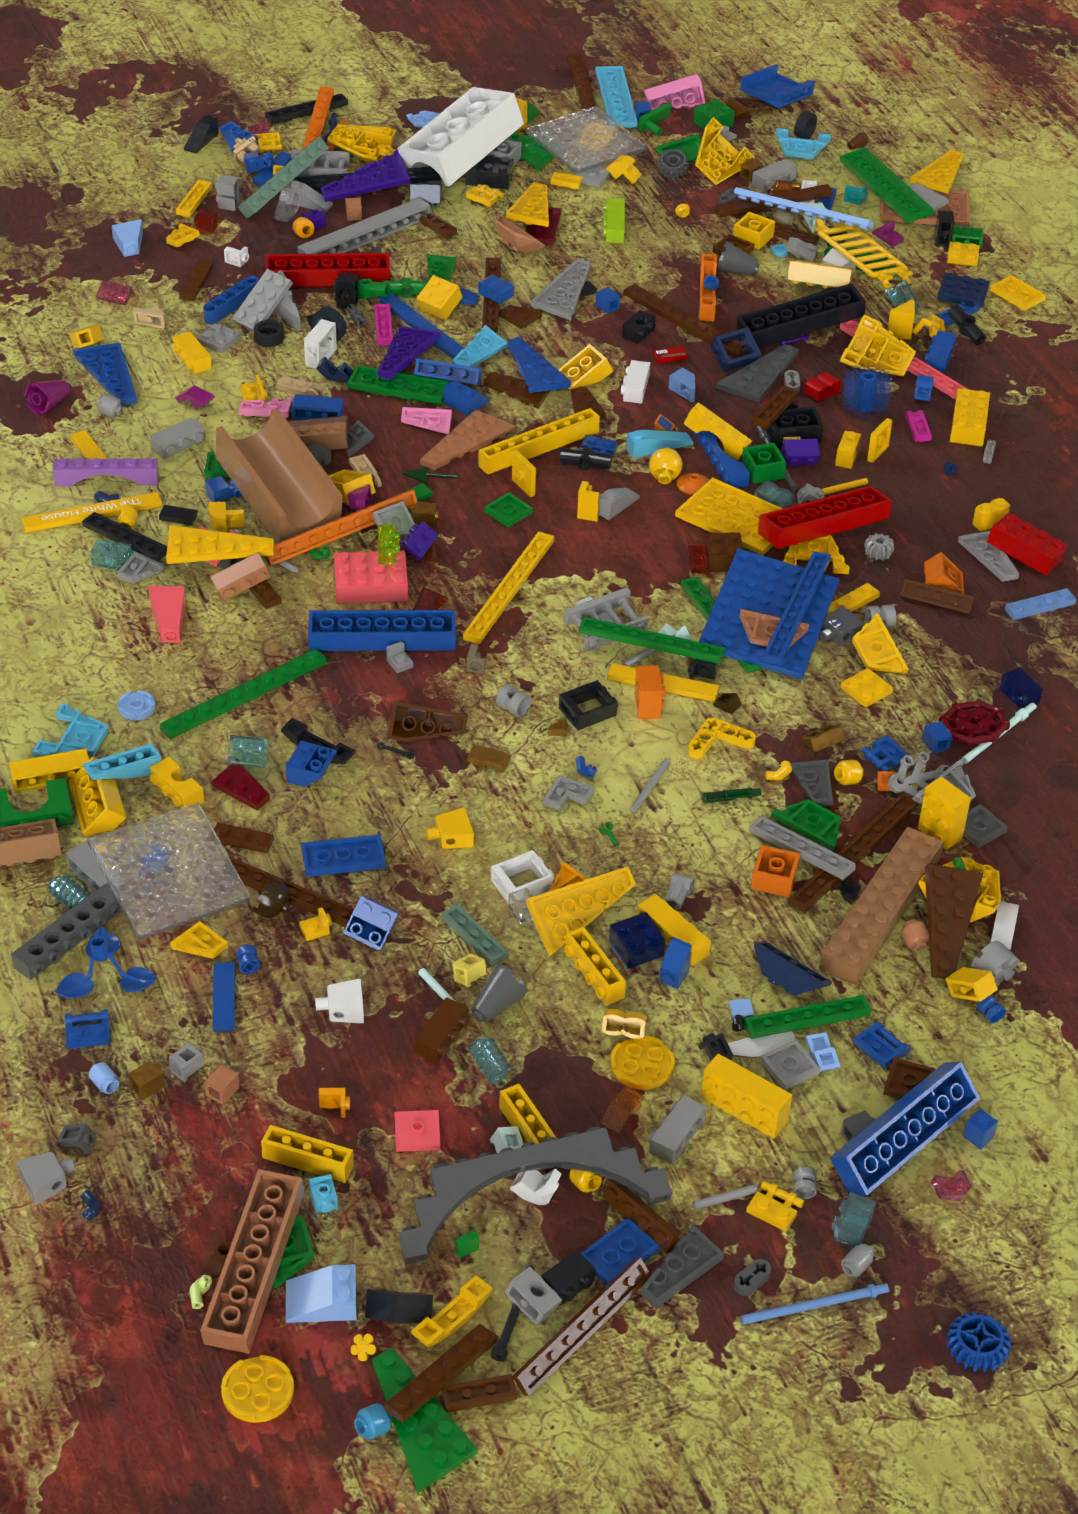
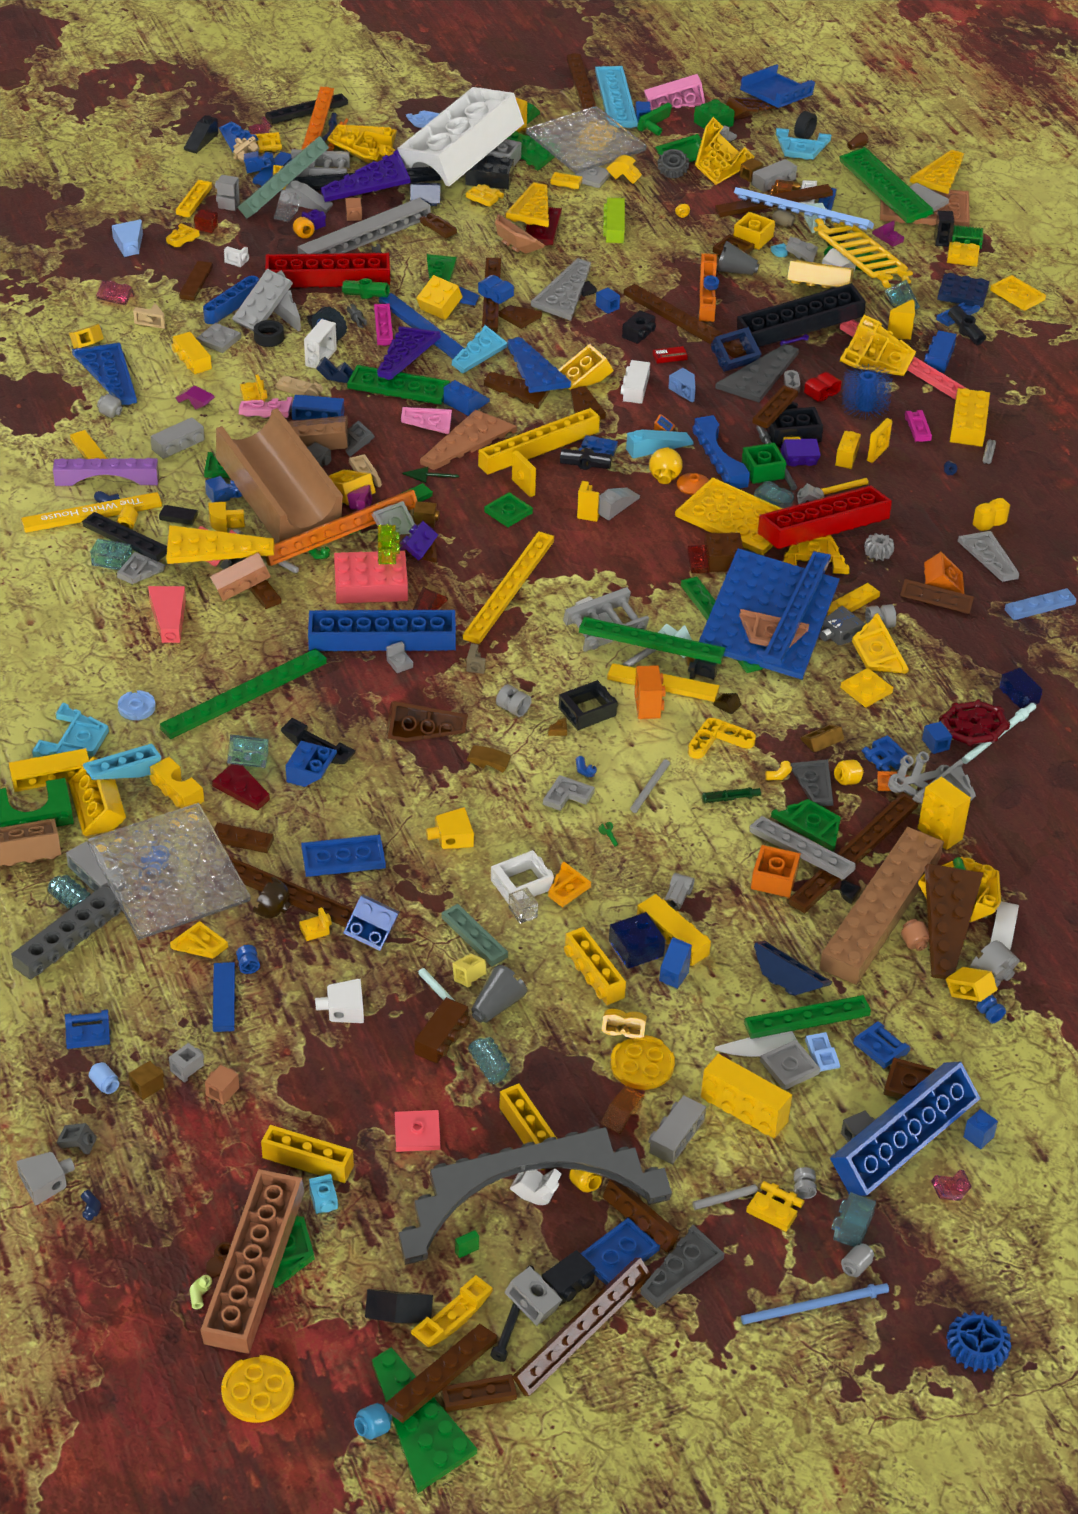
magenta cone [24,380,70,415] -> none
blue plant [55,927,157,998] -> none
light blue slope [285,1264,357,1323] -> none
light orange bracket [319,1088,350,1118] -> none
black brick [334,273,359,309] -> none
yellow plant [351,1334,376,1361] -> none
black hinge [377,742,414,759] -> none
green piece [383,278,429,298] -> none
blue brick [414,358,483,386] -> none
light aqua brick [490,1126,524,1153] -> none
yellow wing [525,866,636,957] -> none
yellow arch [683,402,752,461] -> none
black bracket [698,1033,734,1061] -> none
dark grey beam [718,188,739,205] -> none
light blue tile [729,999,754,1021] -> none
black hand [732,1015,745,1032] -> none
dark grey beam [734,1259,771,1296] -> none
reddish brown tile [774,222,819,246] -> none
teal bracket [844,185,868,205] -> none
yellow plate [912,313,945,338] -> none
blue brick [914,374,934,402] -> none
dark grey plate [963,804,1008,848] -> none
red brick [987,513,1068,576] -> none

